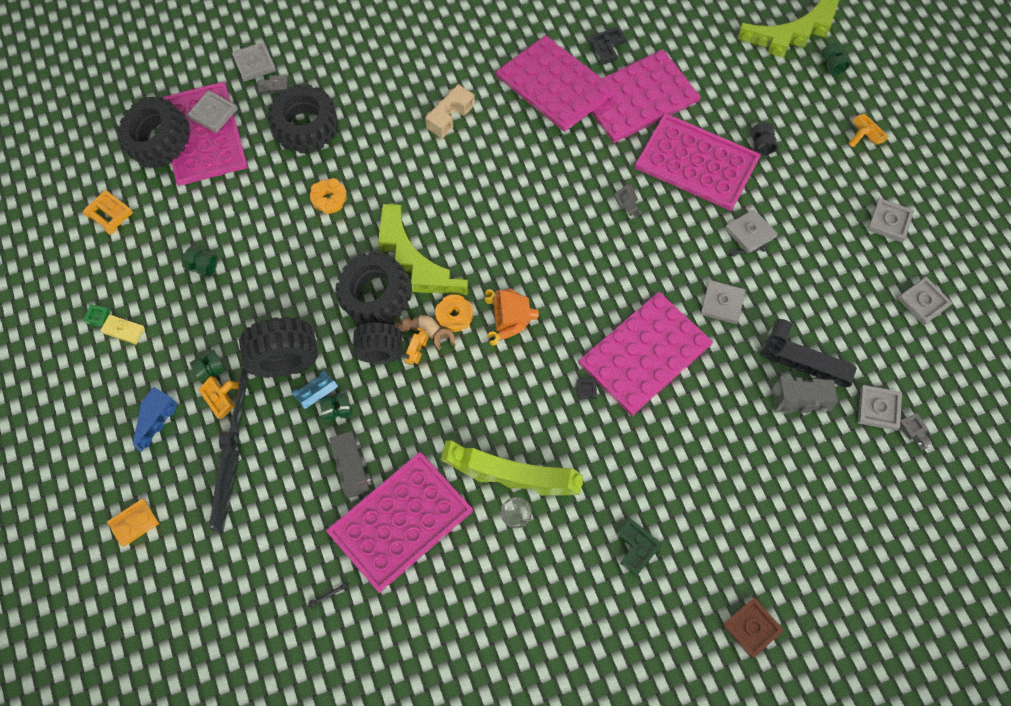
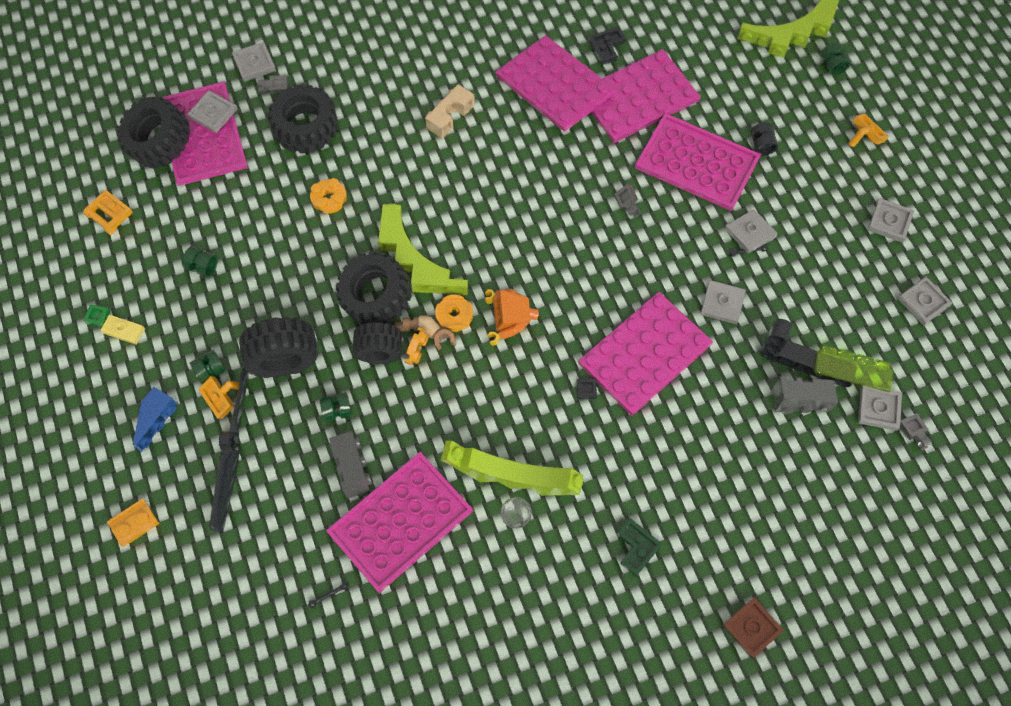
dark azure plate [291,371,338,409] -> none
none -> clear neon green windscreen [815,344,893,392]

